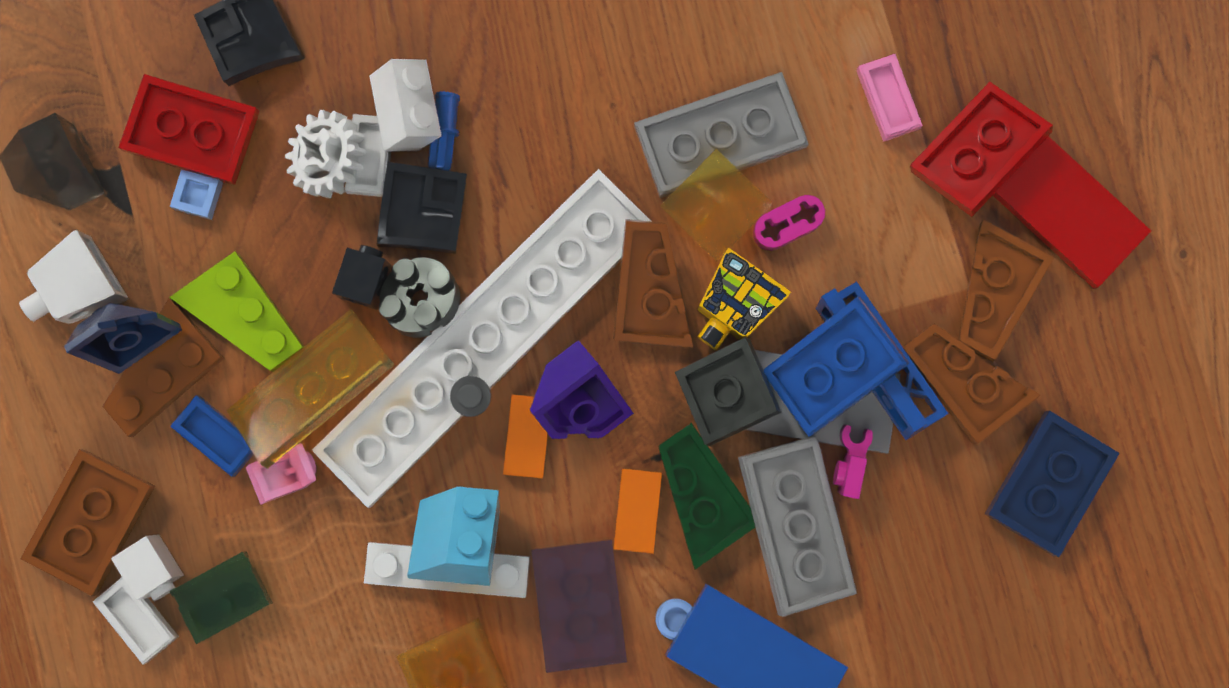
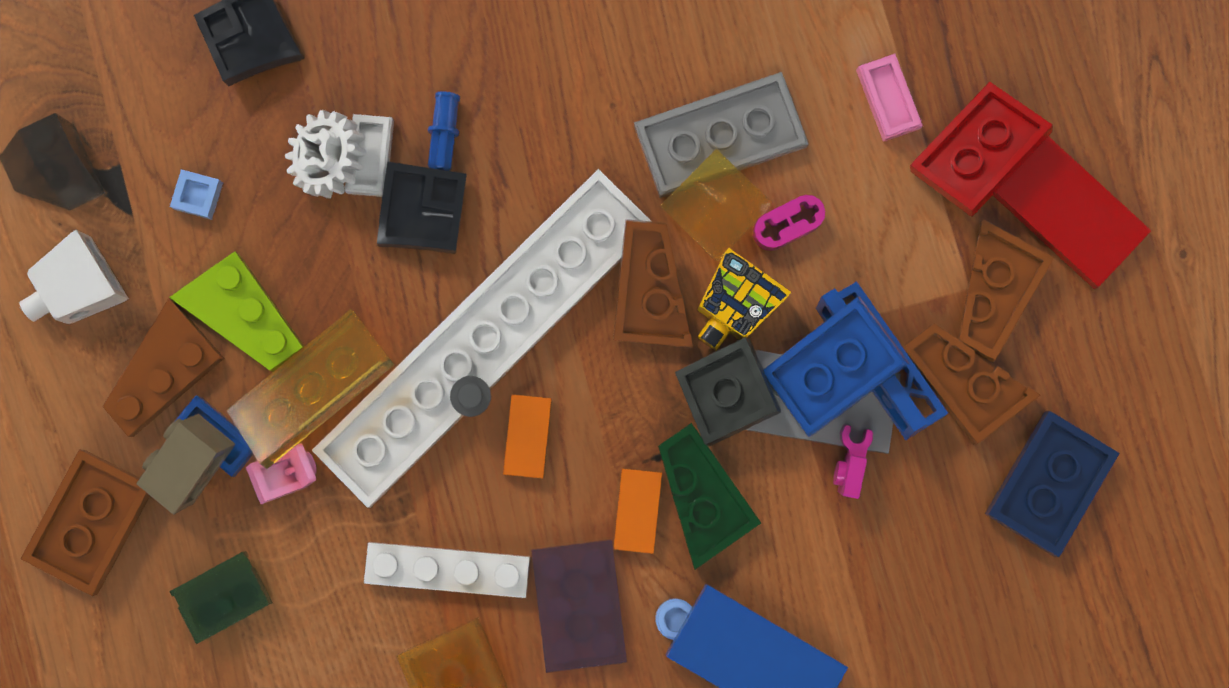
dark blue slope [64,303,182,374] -> none
white tile [93,577,179,665] -> none
white brick [111,535,184,601] -> none
red plate [118,74,260,185] -> none
black brick [332,245,392,310] -> none
white brick [369,59,441,151] -> none
plate [378,257,460,338] -> none
medium azure slope [407,487,500,586] -> none
dark purple slope [530,340,634,439] -> none
light grey tile [738,436,857,617] -> none
none -> dark tan brick [136,414,235,515]

